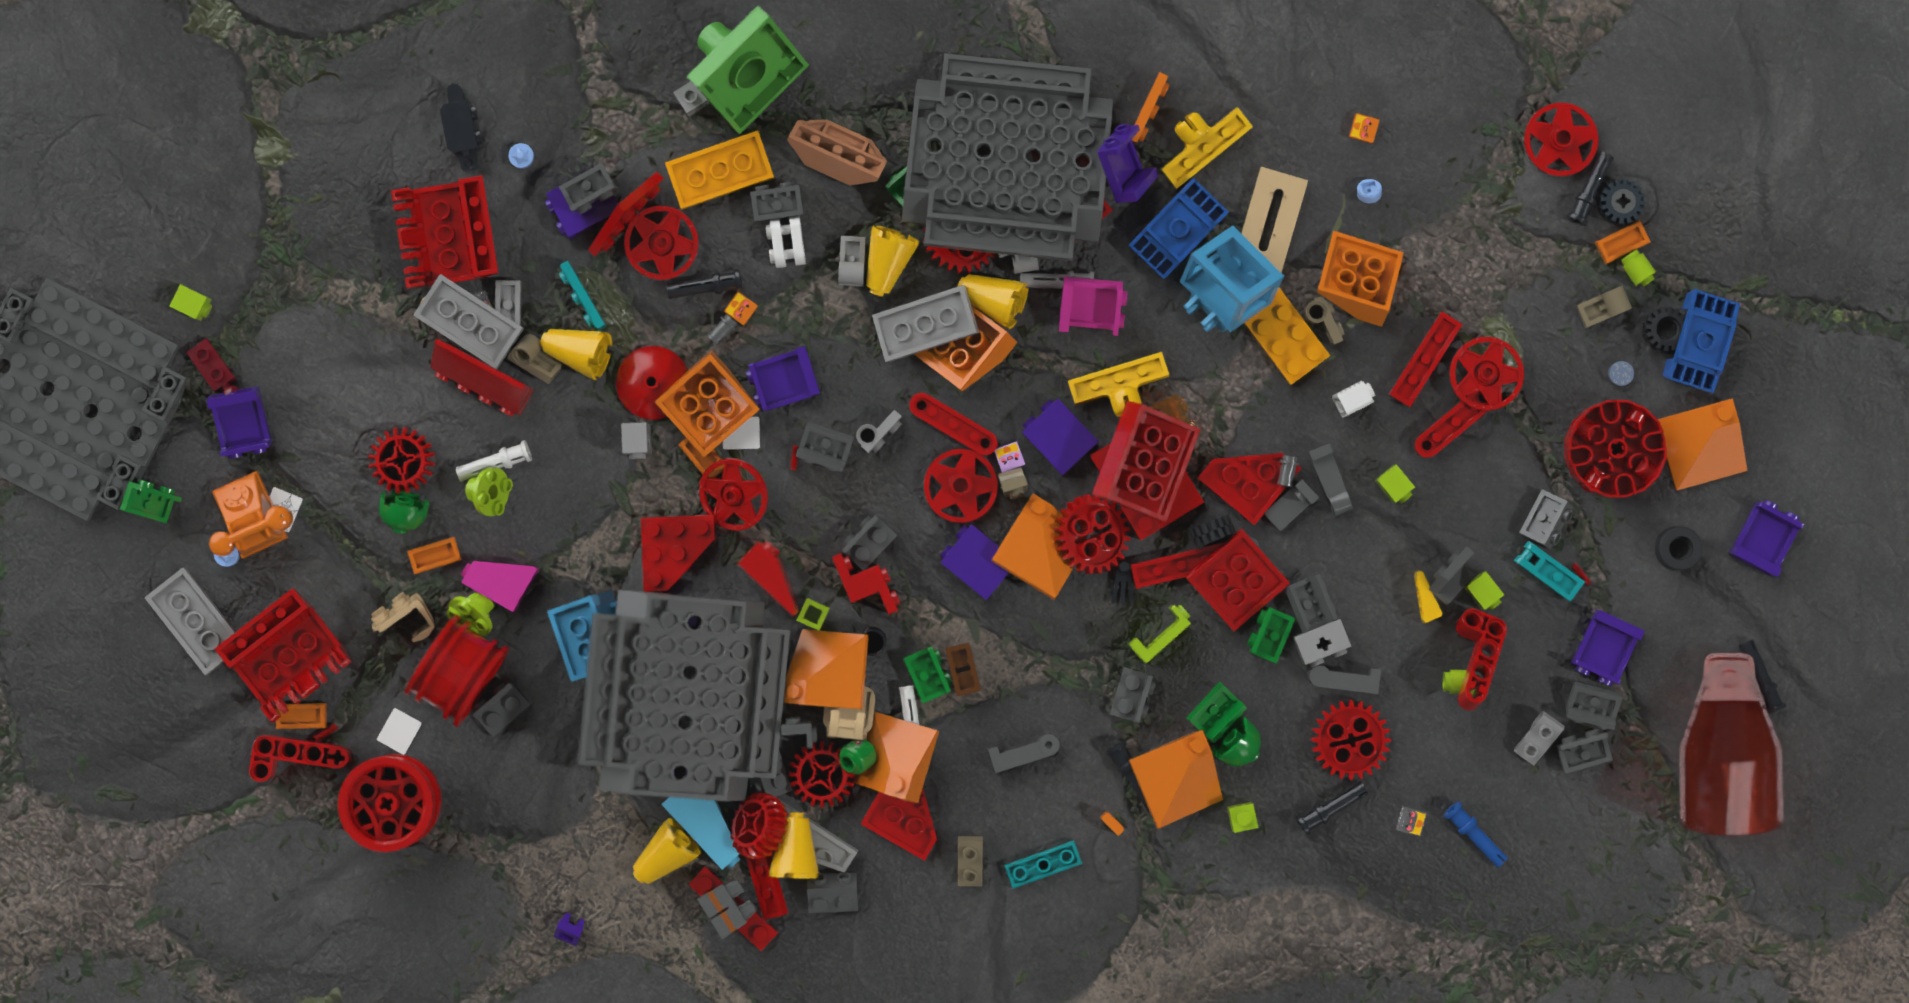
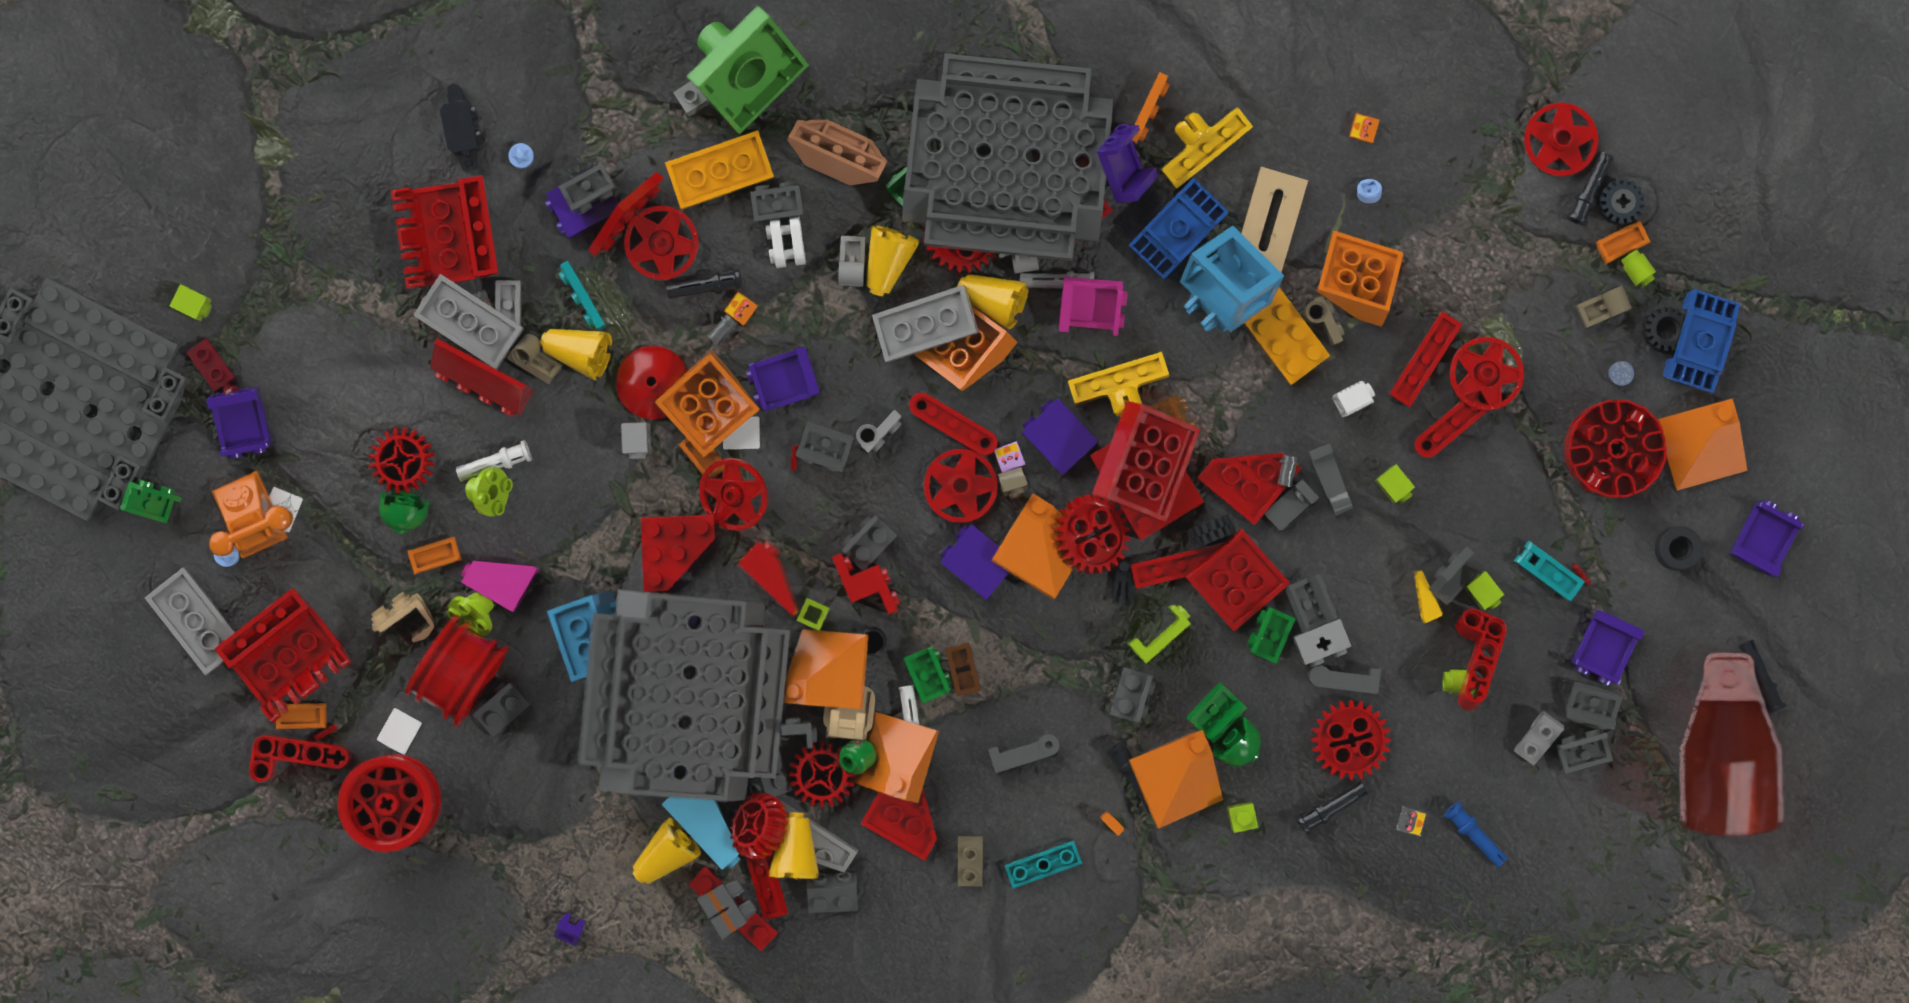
bracket [1519,489,1573,550] -> none

